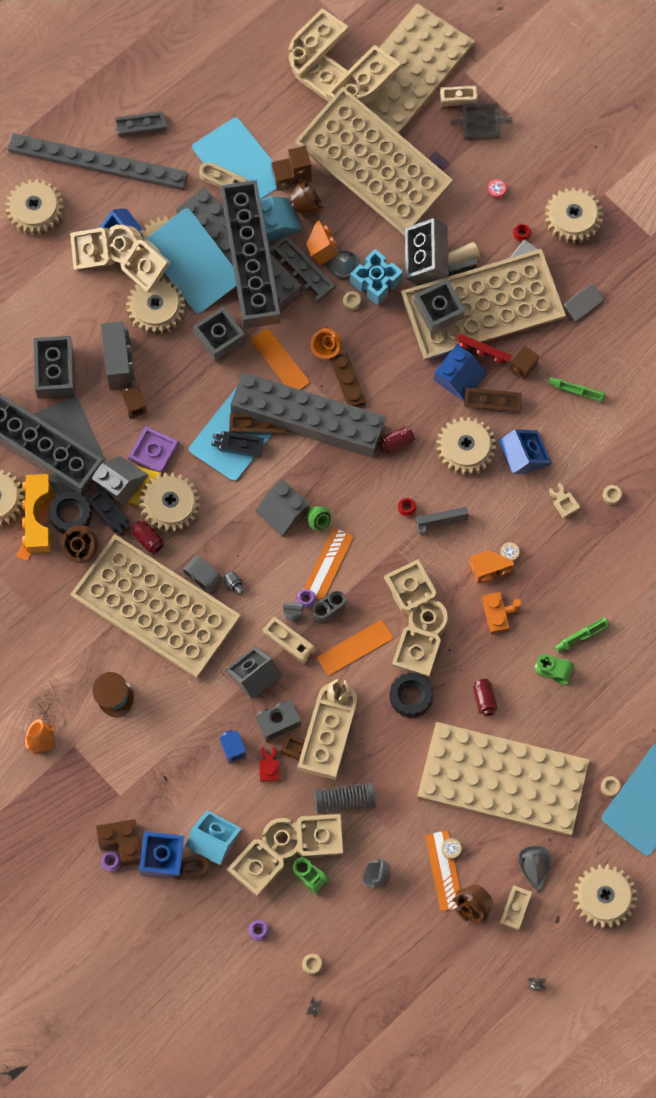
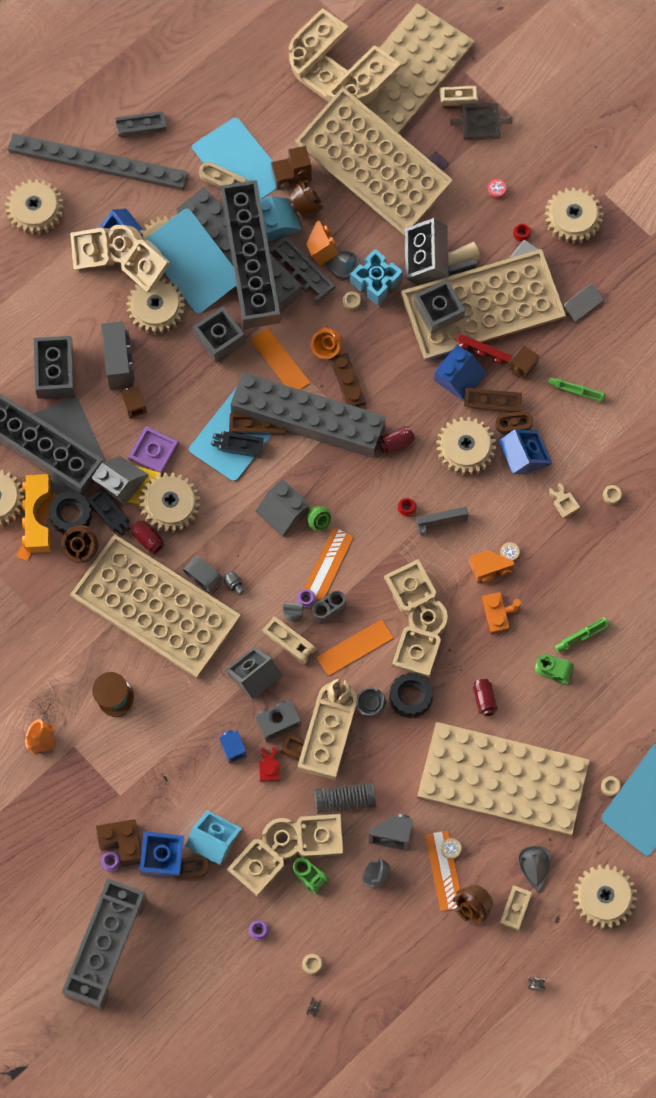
none -> dark grey plate [62,878,147,1012]
none -> dark grey hair [356,687,386,717]
none -> dark grey slope [369,814,413,851]
none -> reddish brown plate [495,411,533,434]

